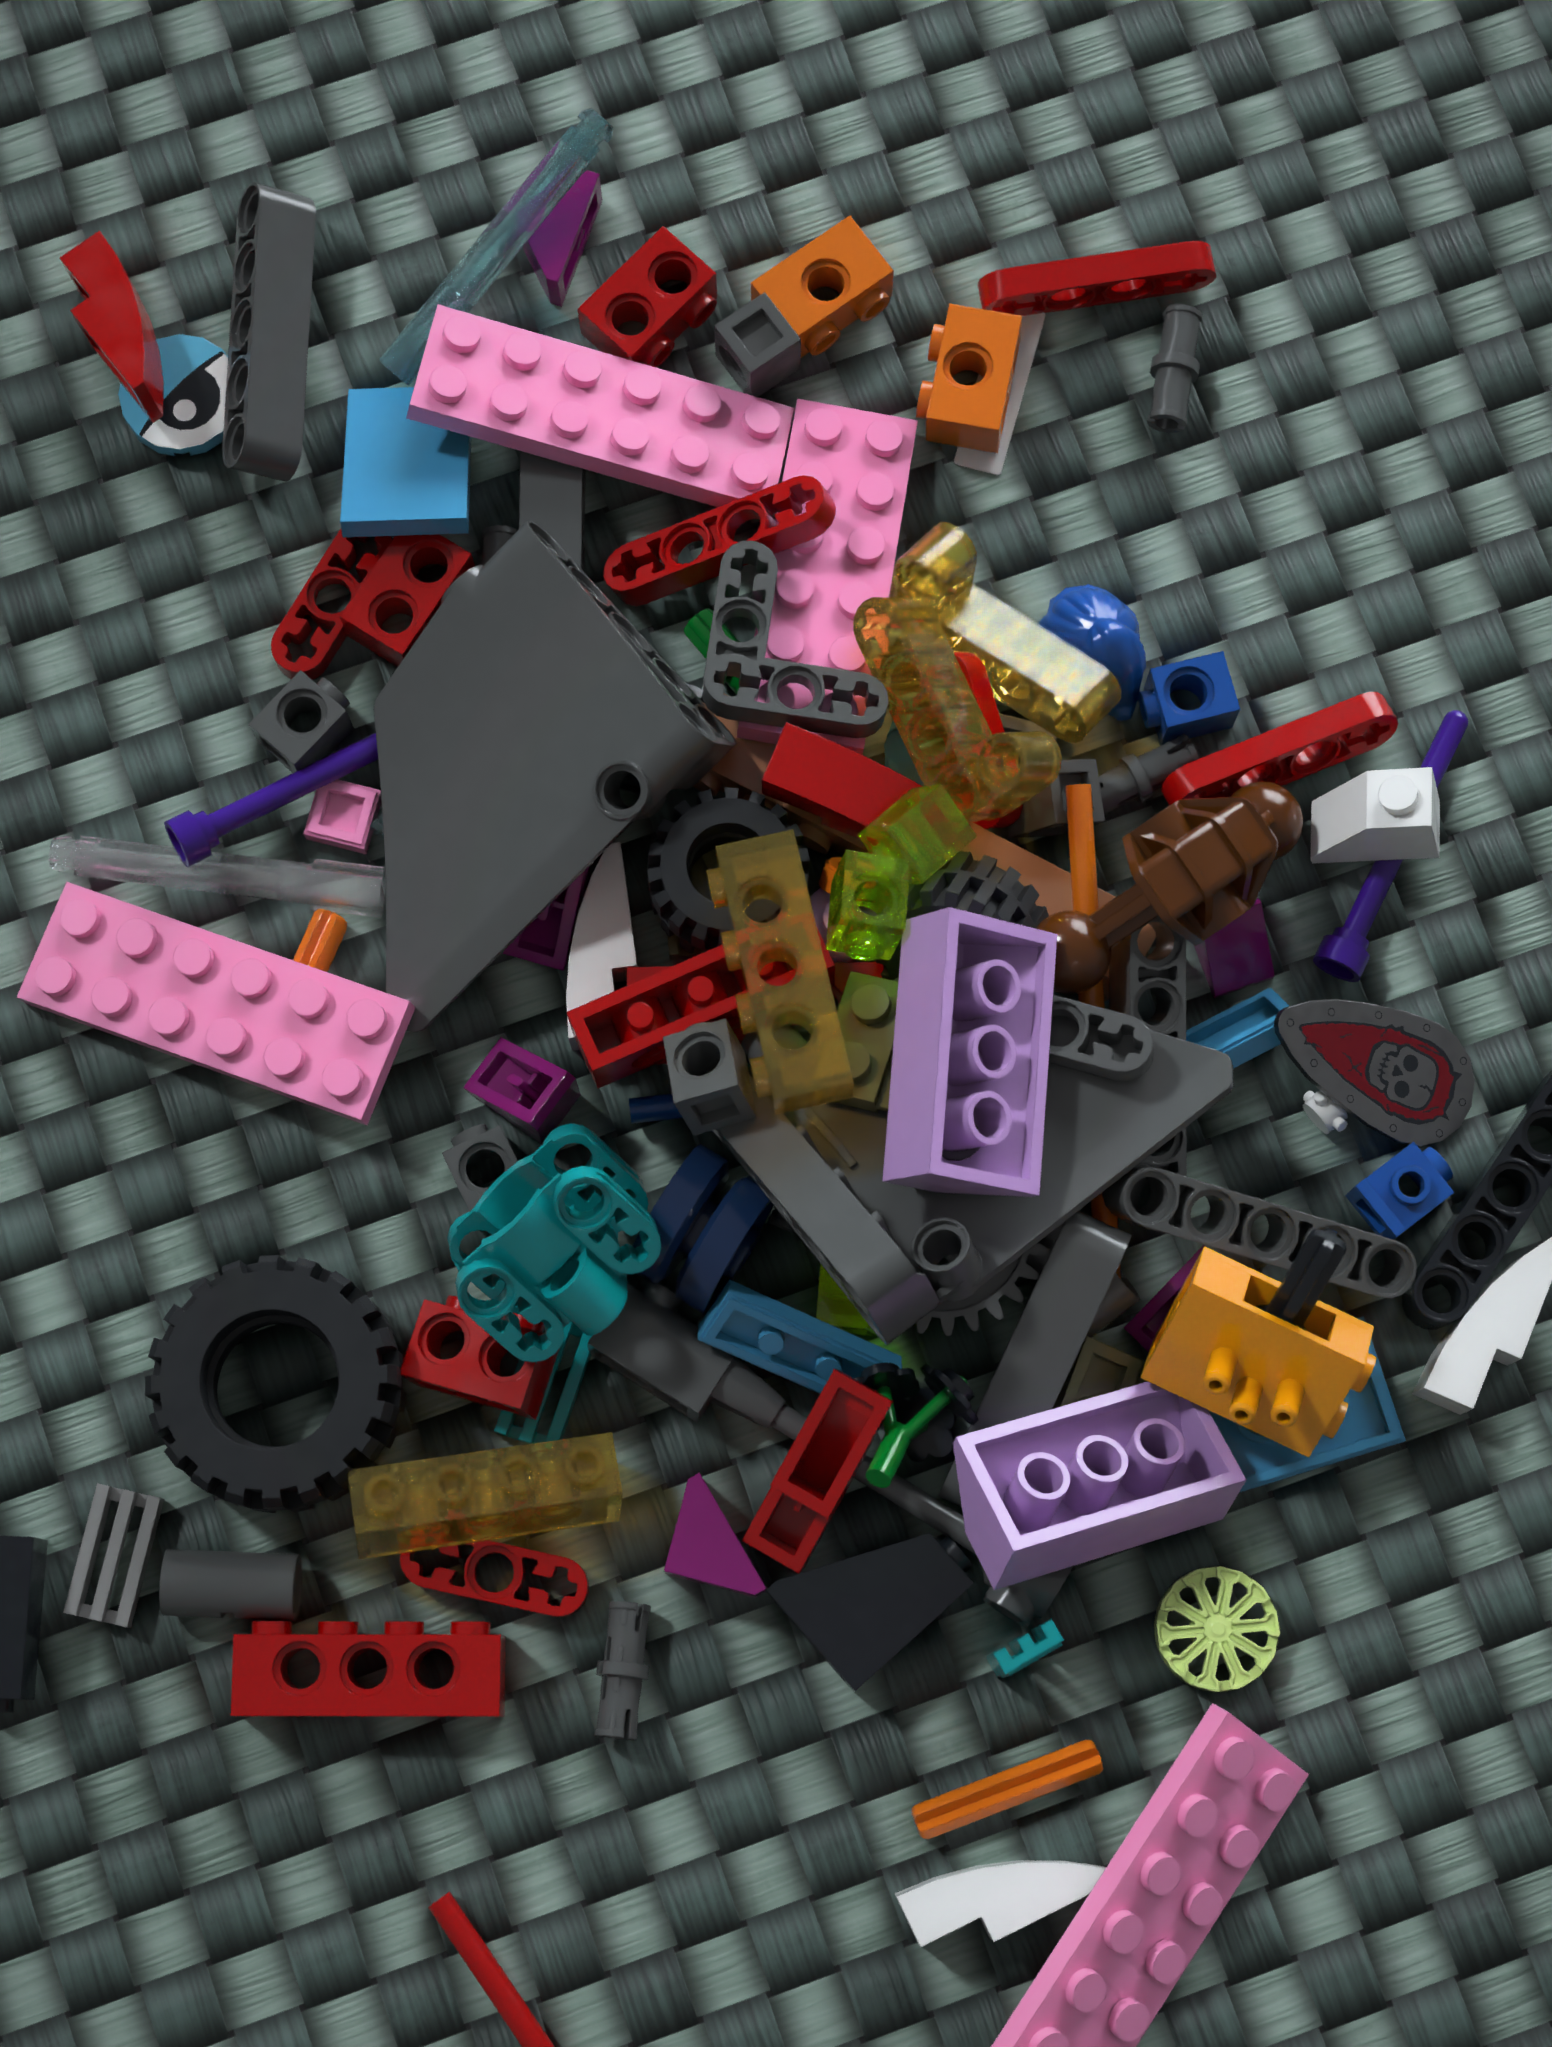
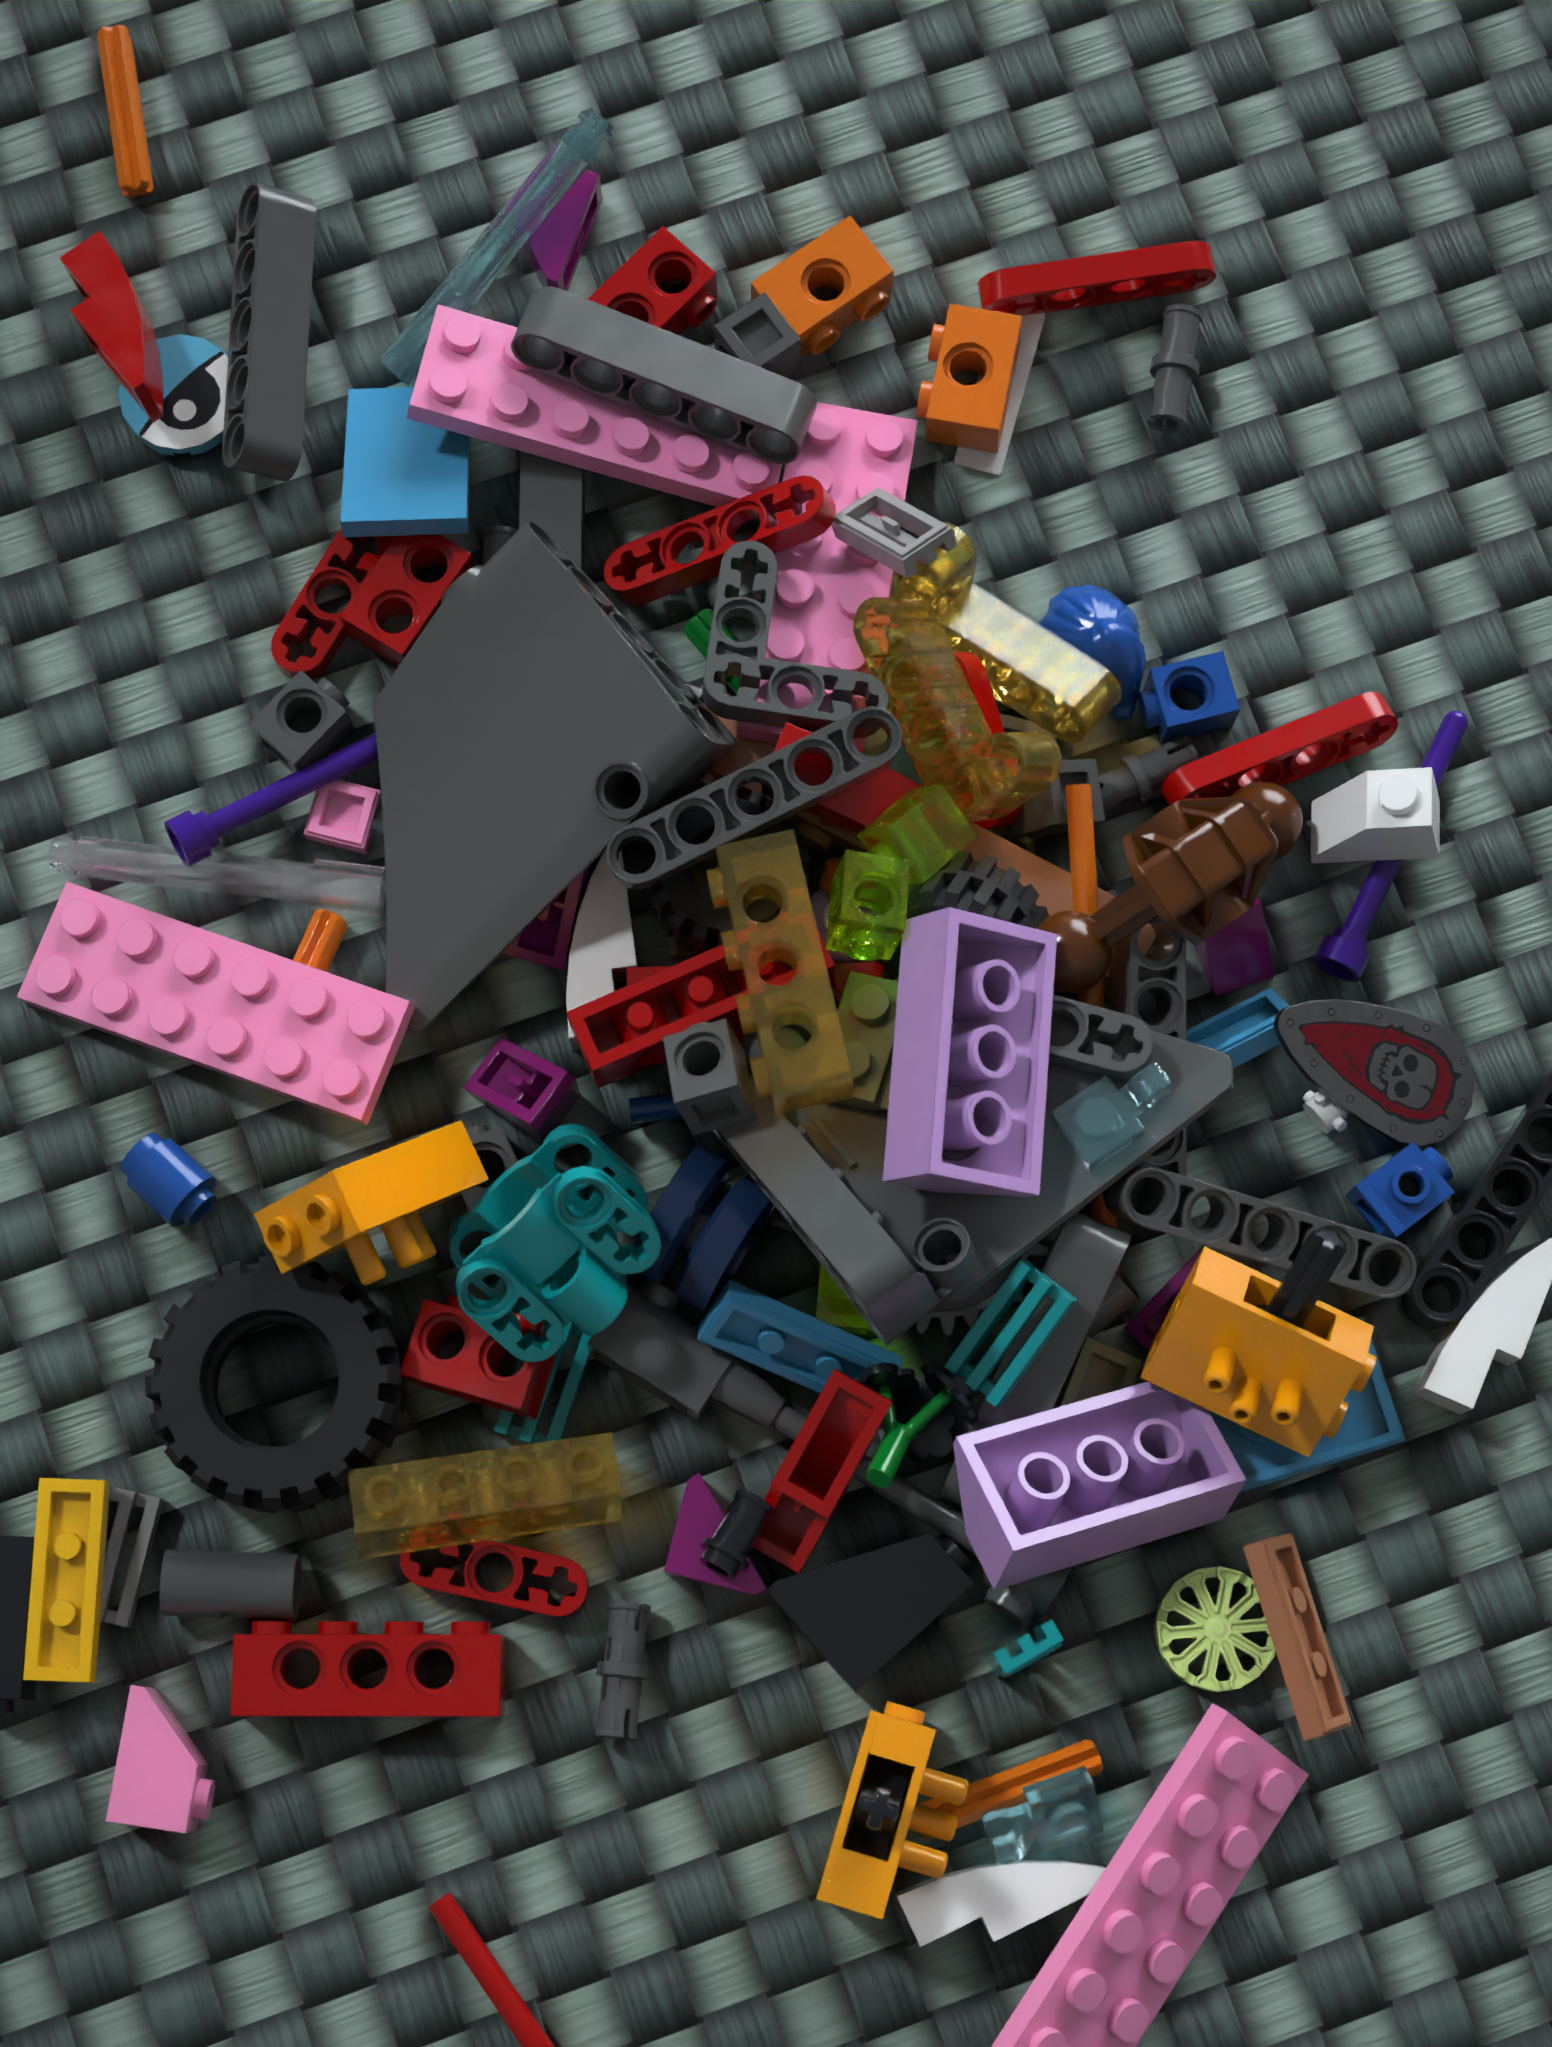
none -> yellow plate [23,1478,111,1683]
none -> orange axle [97,25,154,198]
none -> bright pink slope [106,1685,215,1833]
none -> blue brick [120,1133,217,1227]
none -> light orange piece [254,1120,489,1286]
none -> dark grey beam [511,286,817,464]
none -> dark grey beam [606,706,903,890]
none -> black pin [699,1489,774,1580]
none -> light orange piece [816,1701,969,1920]
none -> light grey tile [831,488,958,579]
none -> teal tile [944,1260,1078,1408]
none -> clear light blue plate [981,1766,1104,1865]
none -> clear light blue plate [1051,1061,1172,1171]
none -> nougat tile [1243,1533,1352,1741]

